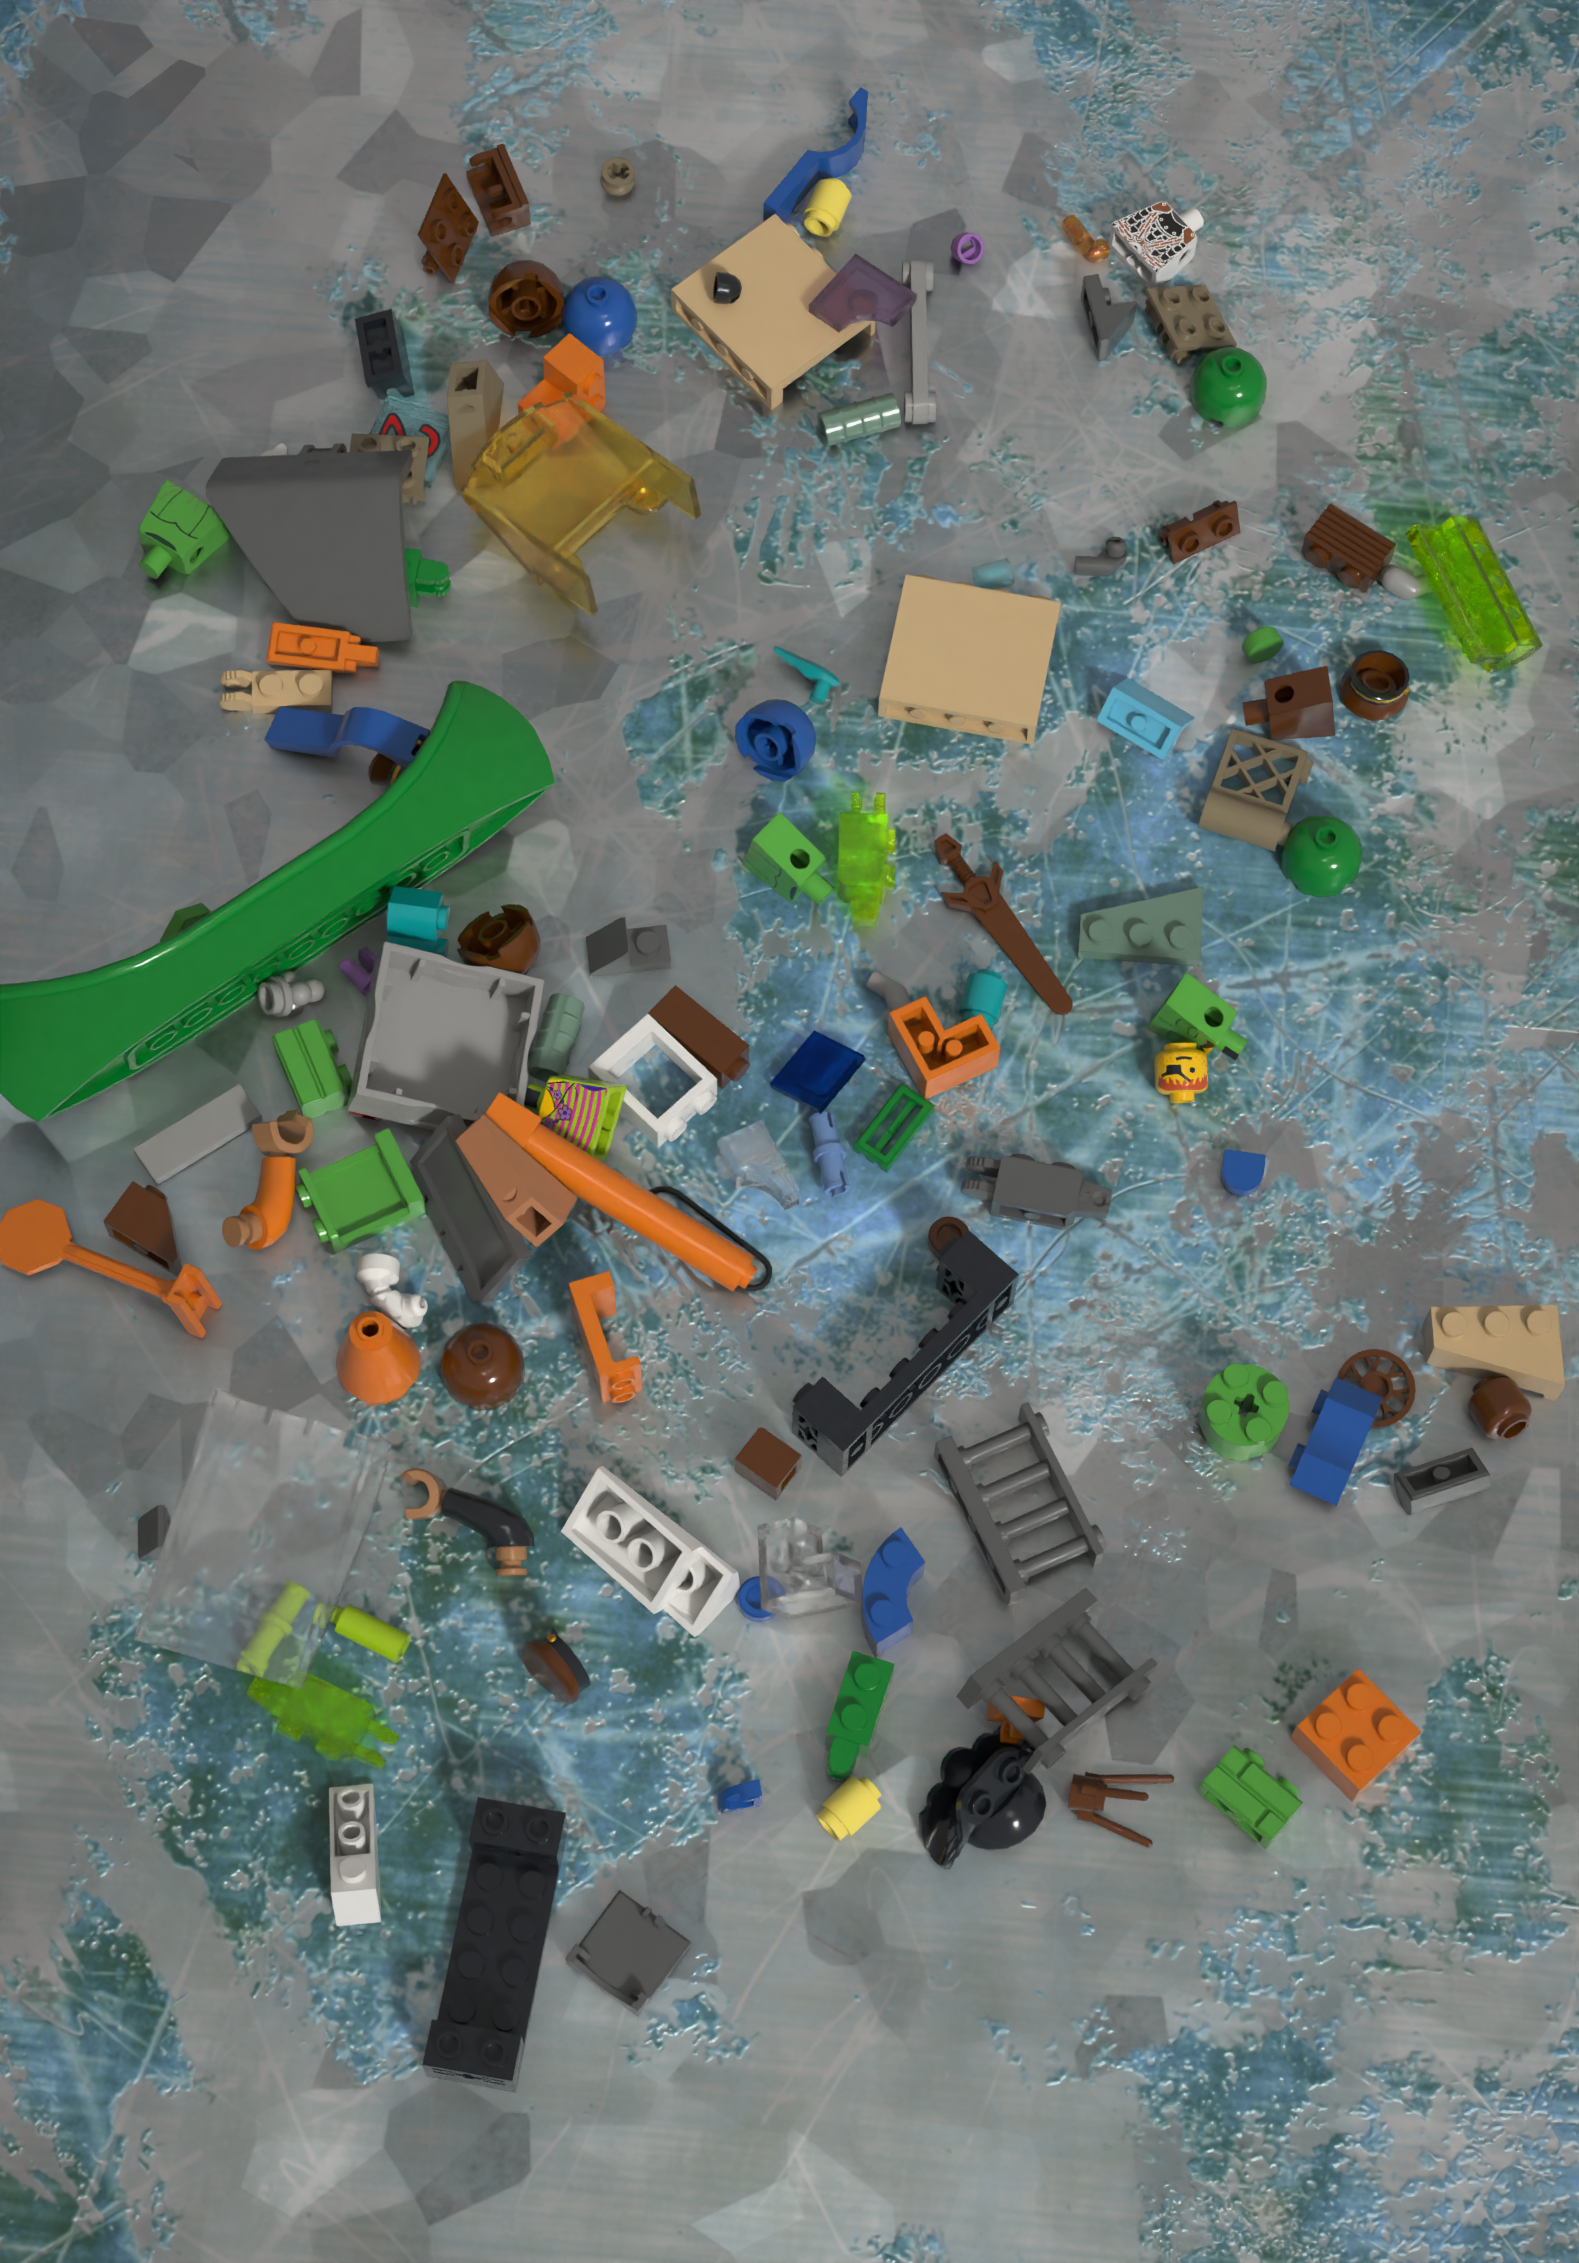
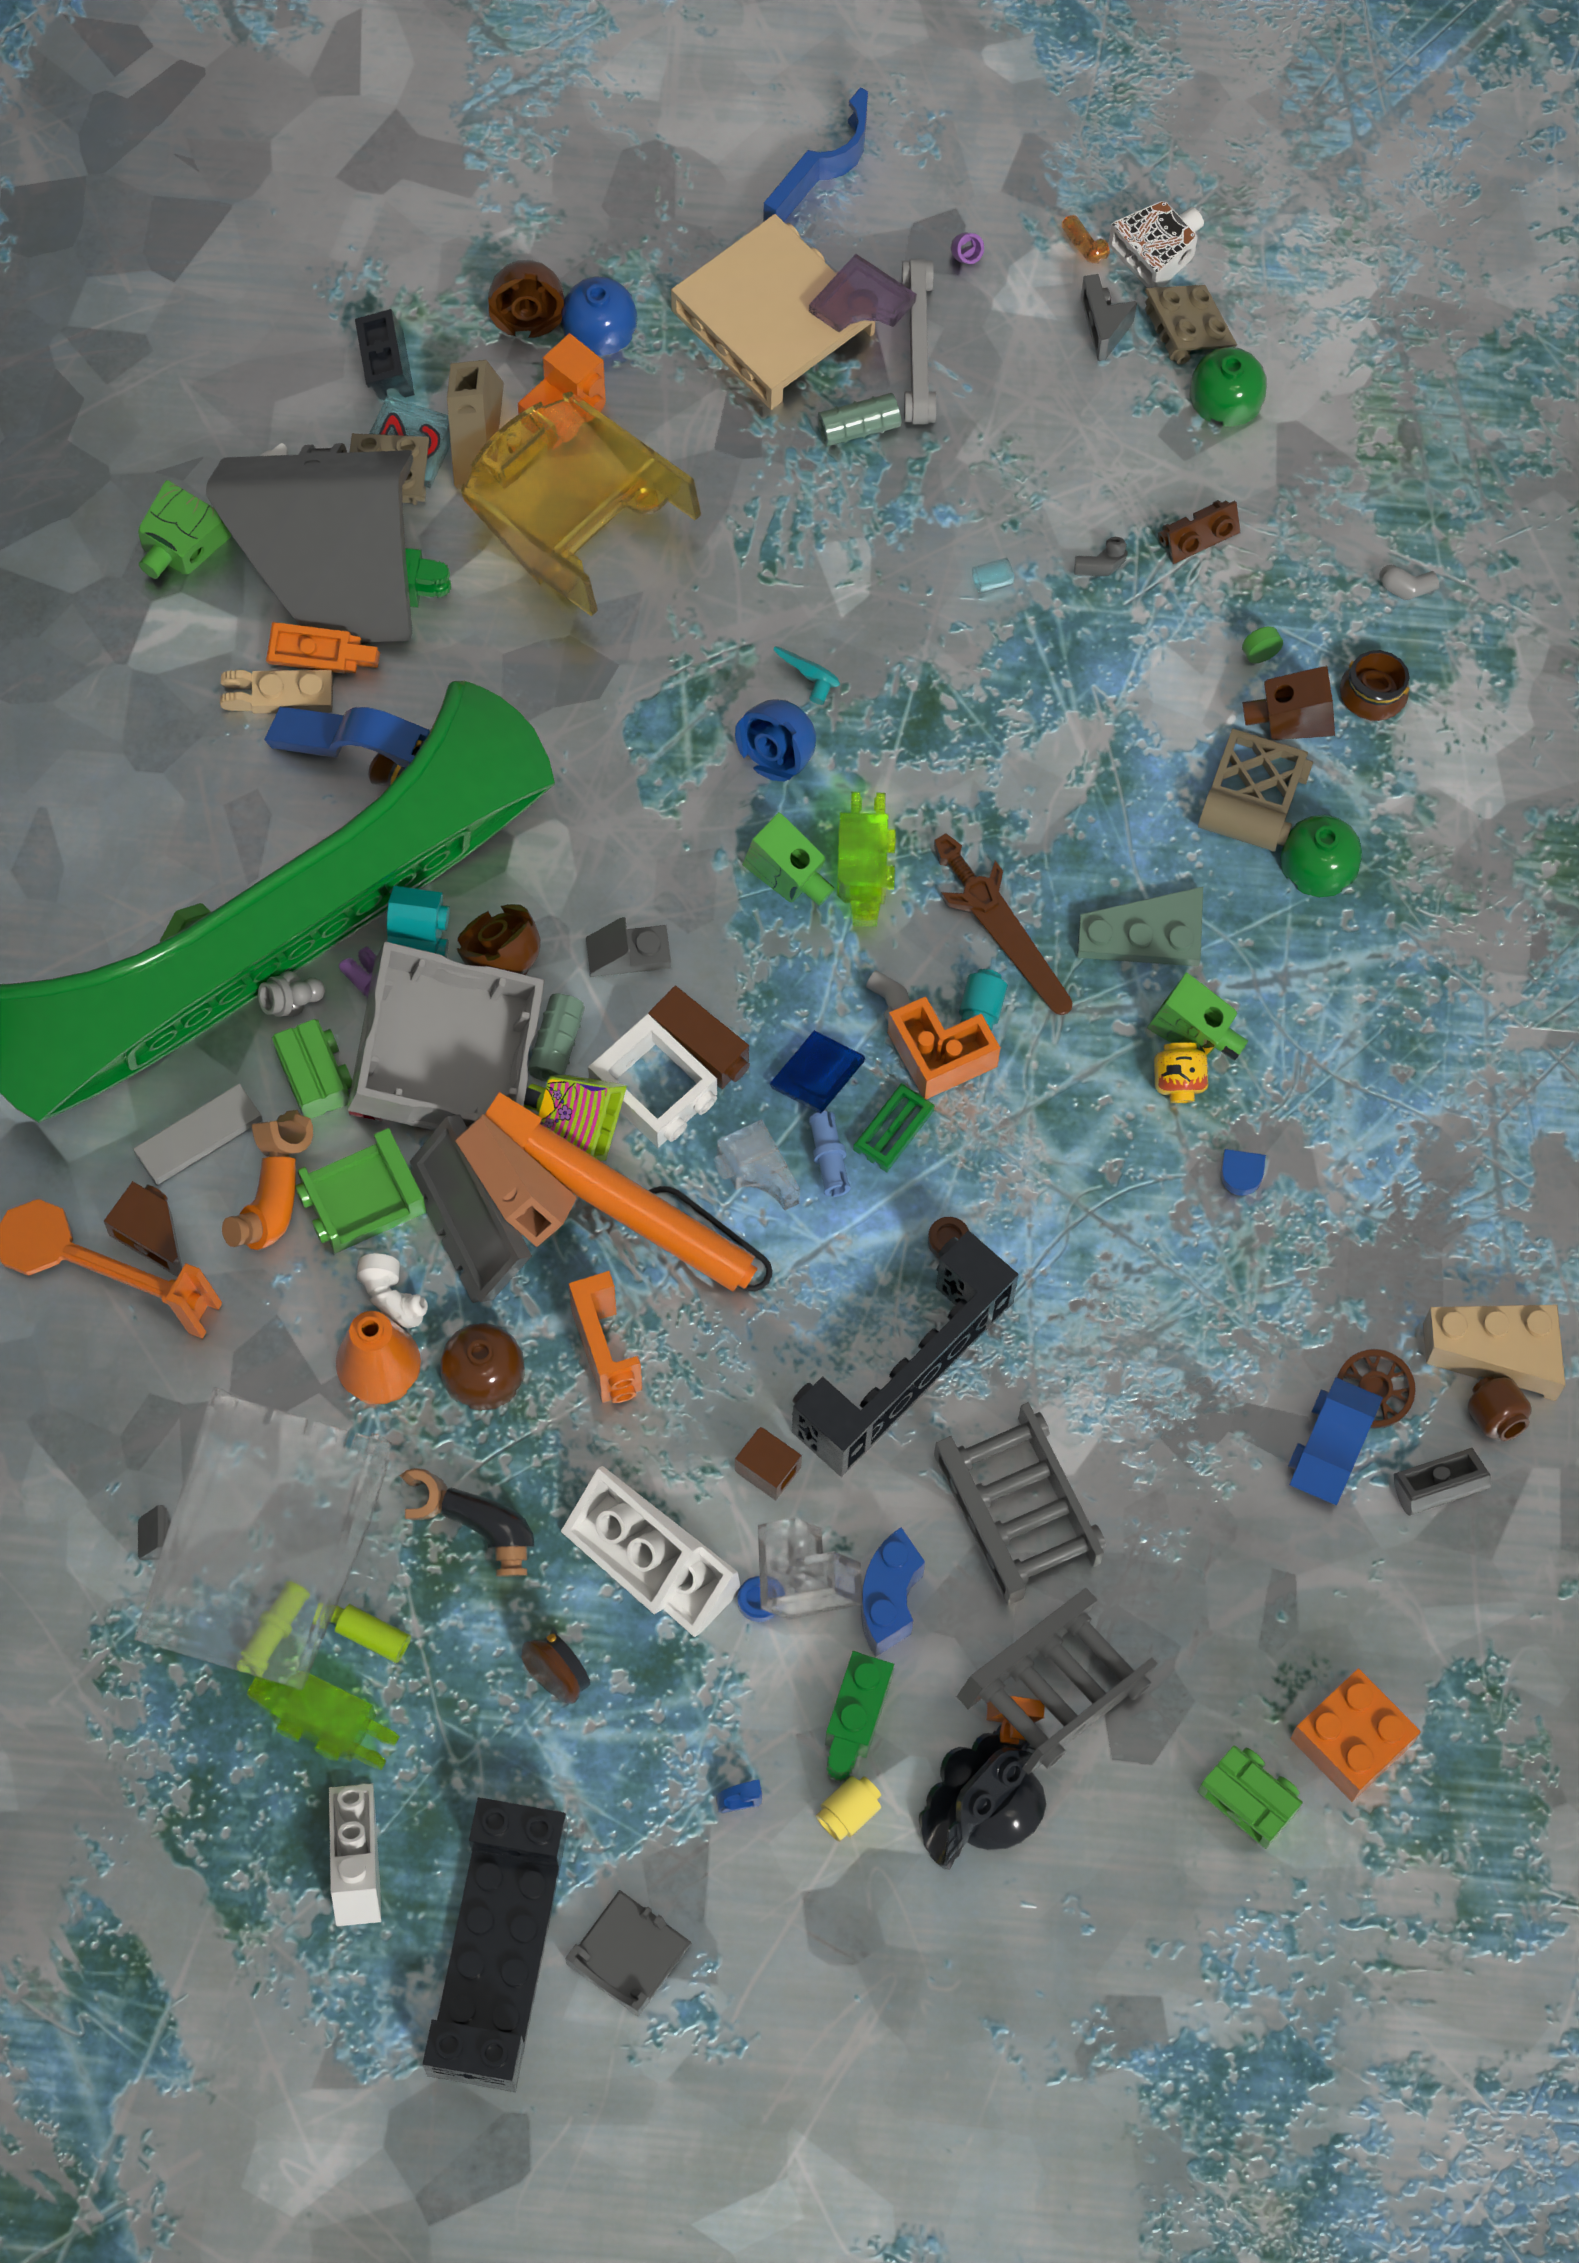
reddish brown hinge [417,173,479,283] -> none
reddish brown hinge [466,143,531,237] -> none
dark tan bush [601,157,635,195] -> none
black hinge [713,272,742,304] -> none
light yellow brick [804,178,851,237] -> none
tan panel [878,574,1061,745] -> none
dark grey hinge [961,1154,1112,1230] -> none
reddish brown plant [1068,1772,1174,1848] -> none
medium azure panel [1096,678,1195,760] -> none
bright green brick [1198,1363,1289,1461] -> none
reddish brown brick [1301,503,1396,593] -> none
clear neon green brick [1405,516,1543,673] -> none

